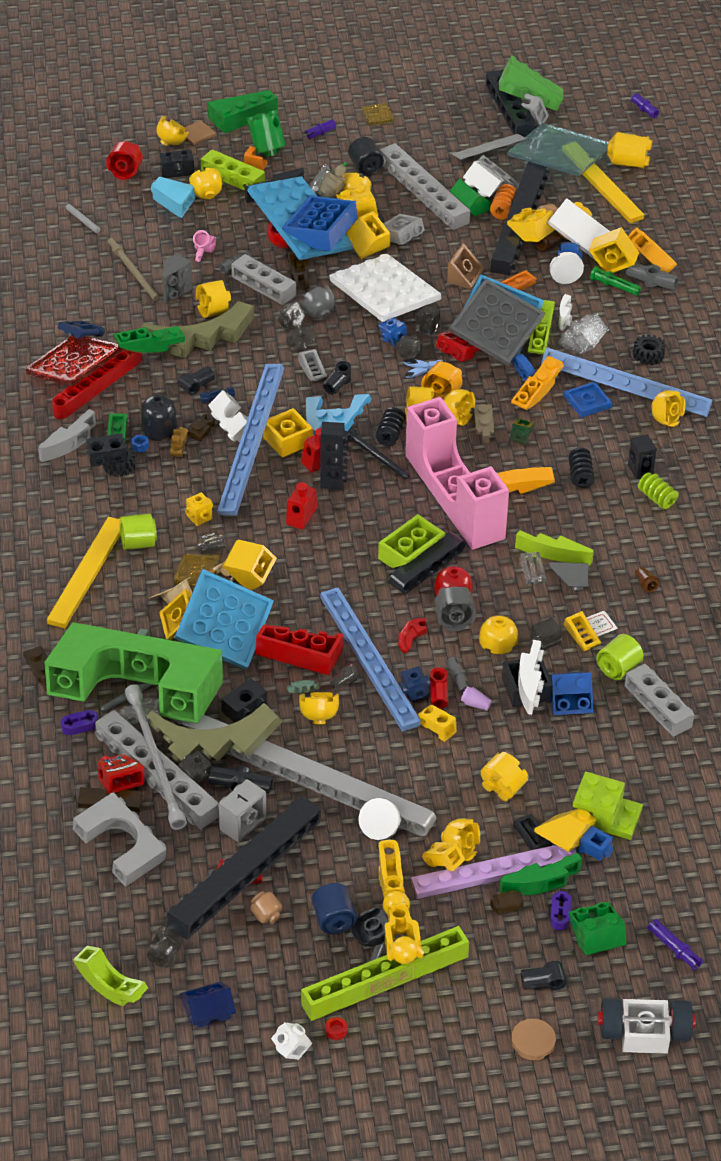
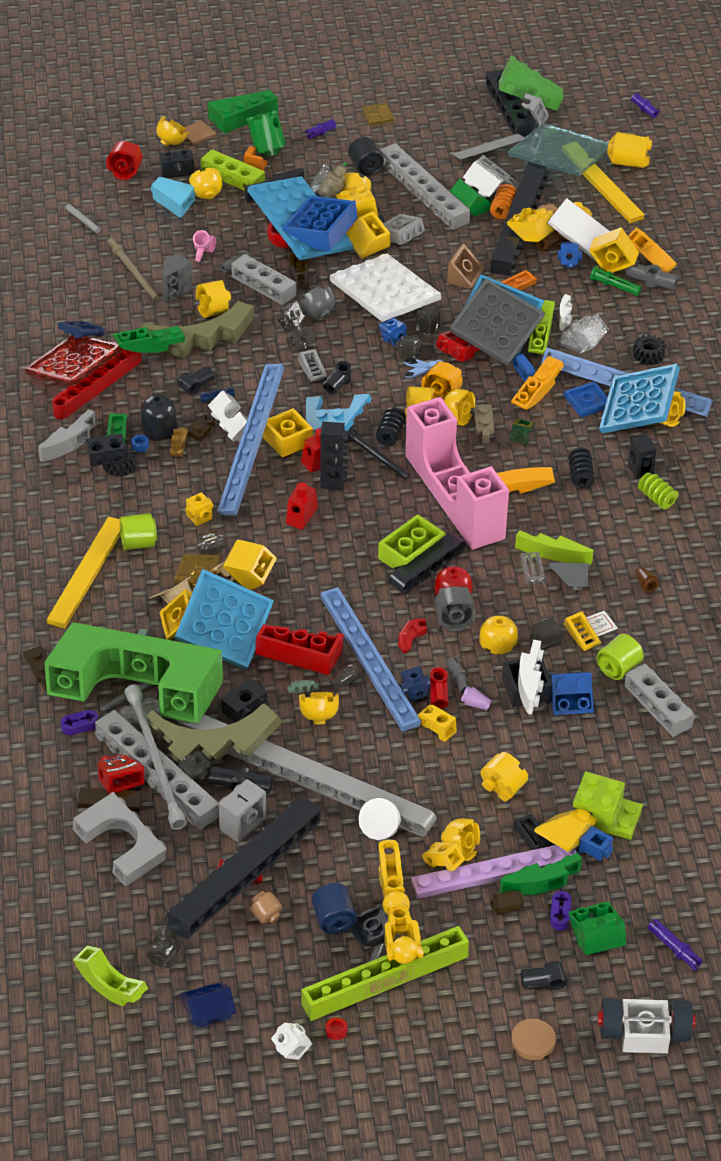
white tile [550,252,584,284] -> none
none -> dark azure plate [599,364,680,433]

